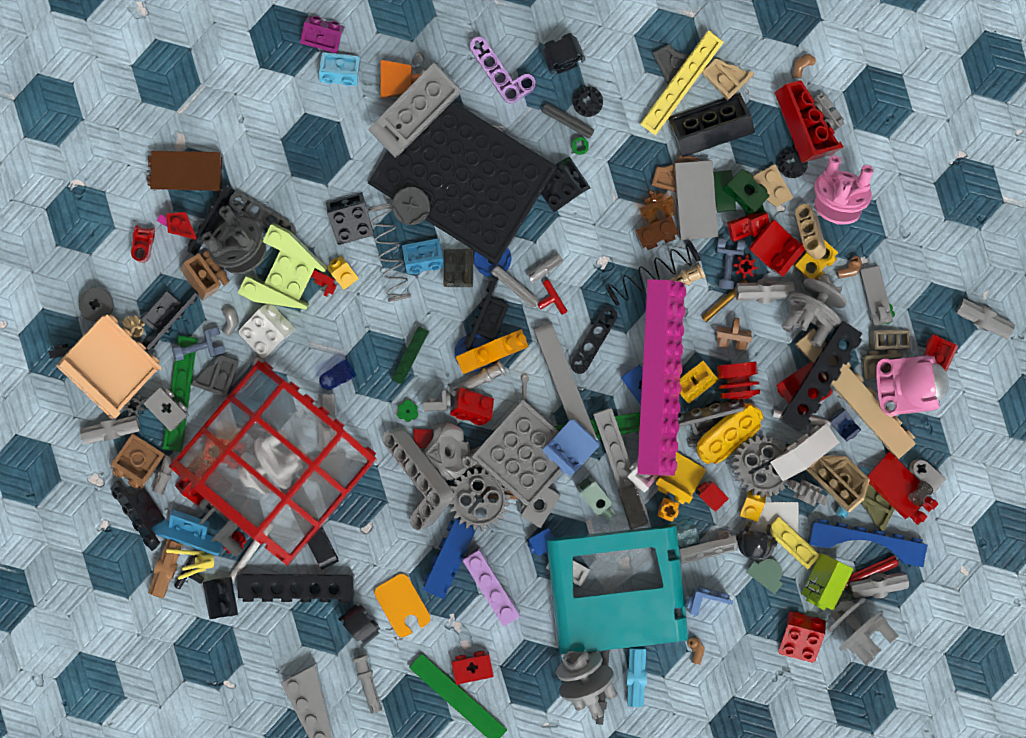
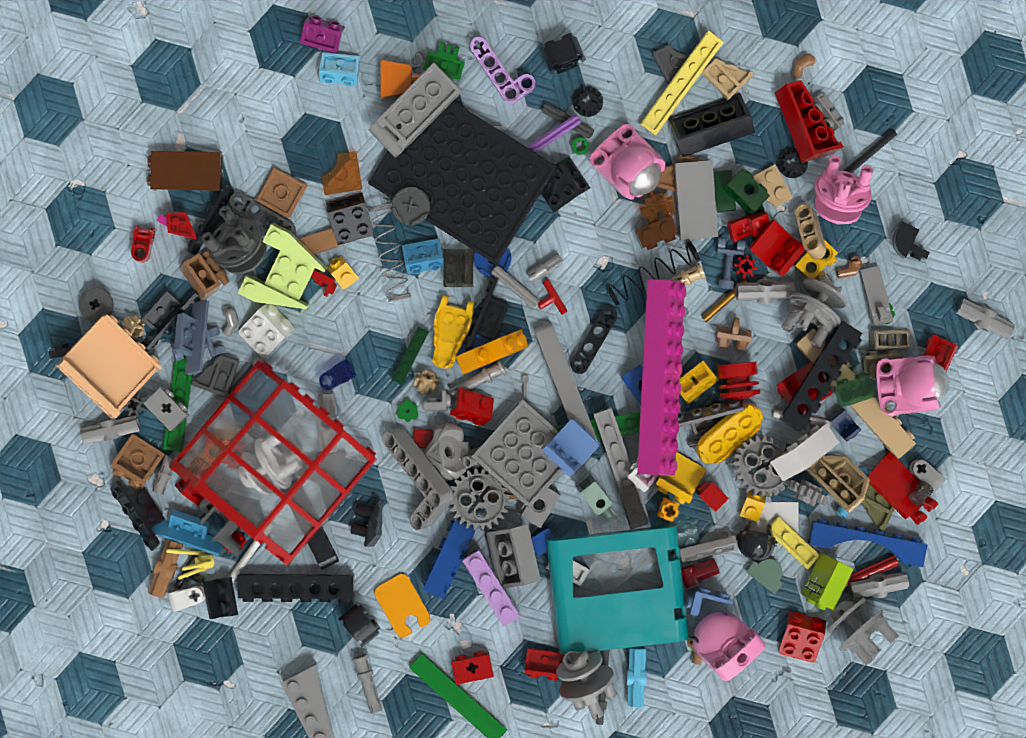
none -> white piece [167,585,205,612]
none -> sand blue bracket [174,300,209,375]
none -> medium nougat tile [255,167,308,219]
none -> medium nougat tile [298,228,339,255]
none -> clear orange tile [322,151,363,196]
none -> black connector [350,501,383,547]
none -> tan gear [413,370,439,394]
none -> green hinge [423,41,465,81]
none -> yellow animal [432,295,474,369]
none -> light grey brick [486,524,541,588]
none -> red bracket [524,647,565,681]
none -> medium lavender axle [526,115,581,152]
none -> bright pink piece [590,124,665,200]
none -> dark red piece [681,558,720,588]
none -> bright pink piece [693,611,765,681]
none -> clear green bracket [832,372,877,408]
none -> black bar [843,129,898,173]
none -> black brick [892,221,930,261]

